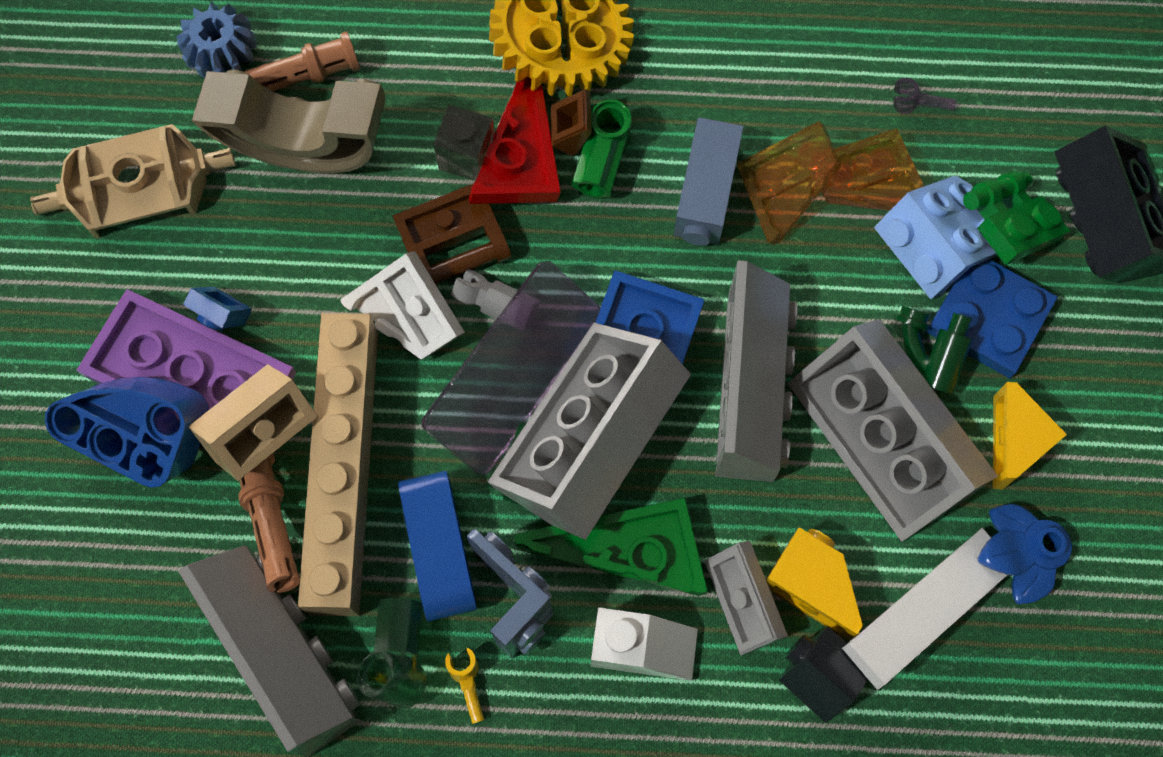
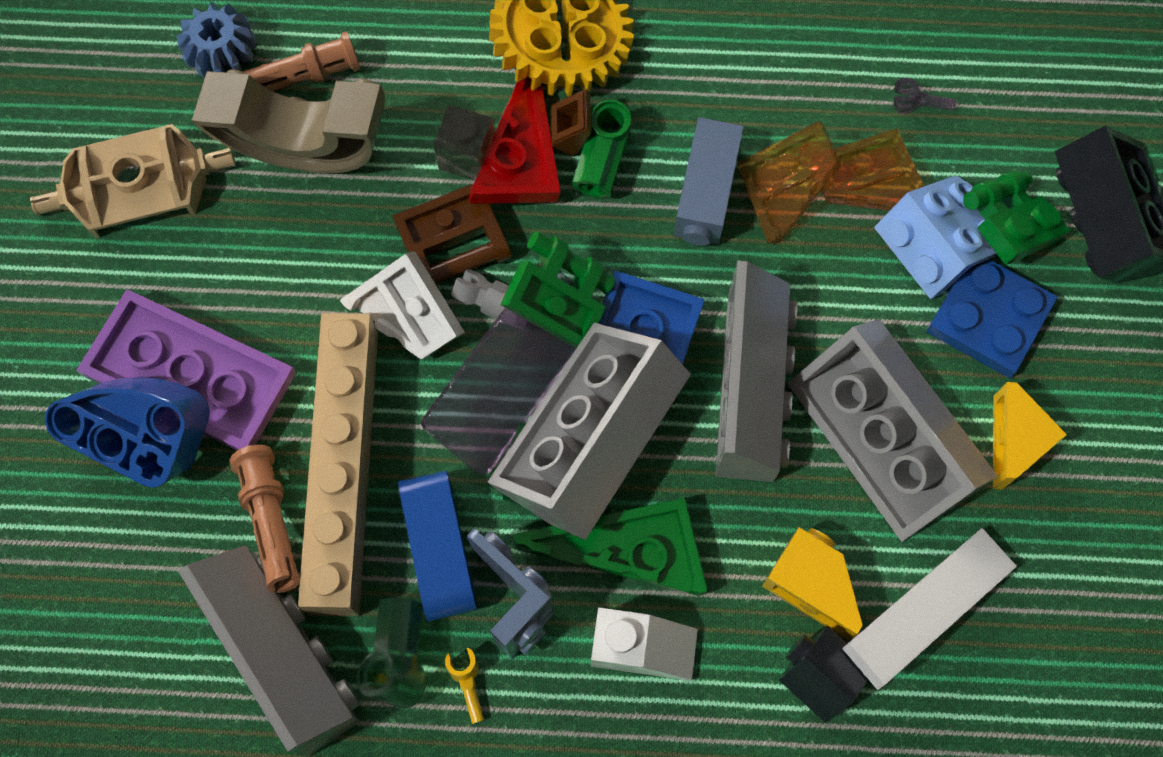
blue plate [183,286,252,331] -> none
tan brick [188,364,318,481] -> none
light grey plate [704,540,788,655] -> none
dark green plant [894,306,973,394] -> none
blue plate [977,504,1072,605] -> none
none -> green plate [500,231,615,348]

